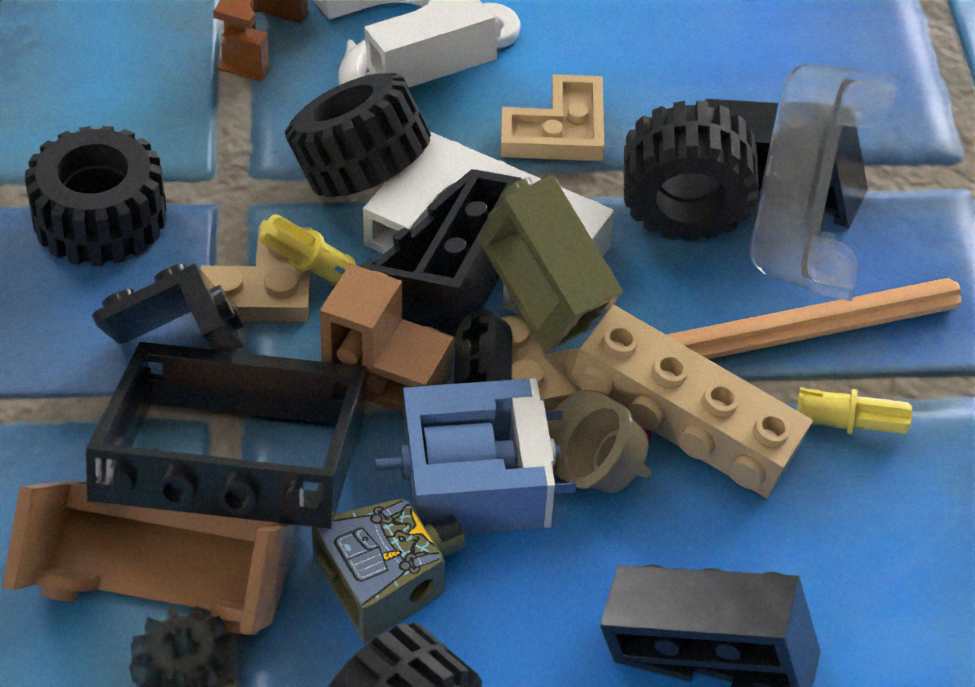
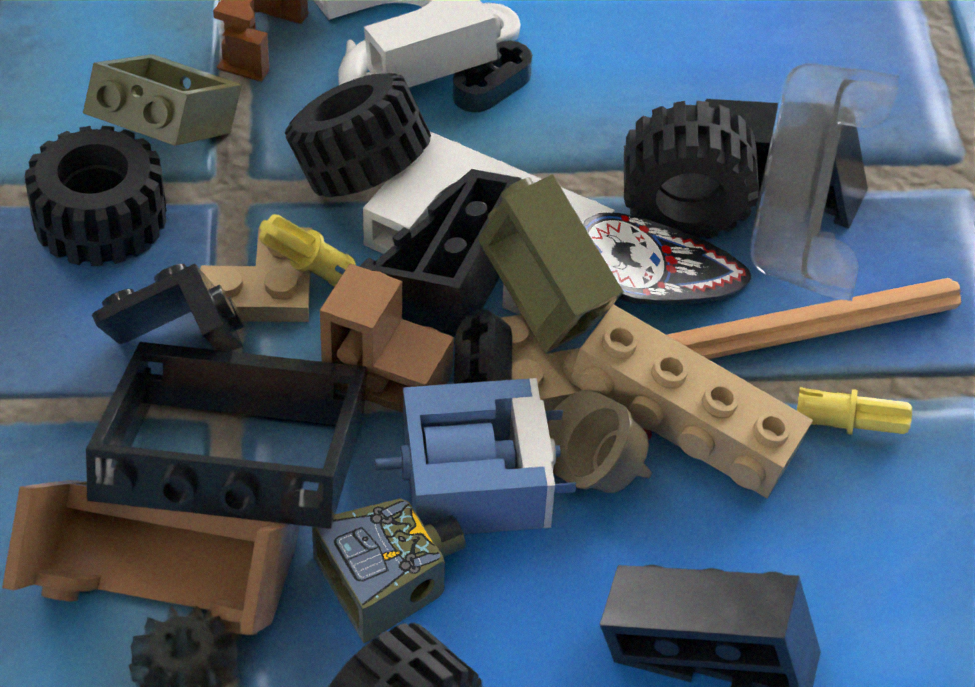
tan plate [500,74,605,161] -> none
none -> olive window [83,54,242,146]
none -> black beam [452,41,532,113]
none -> shield [583,213,751,305]

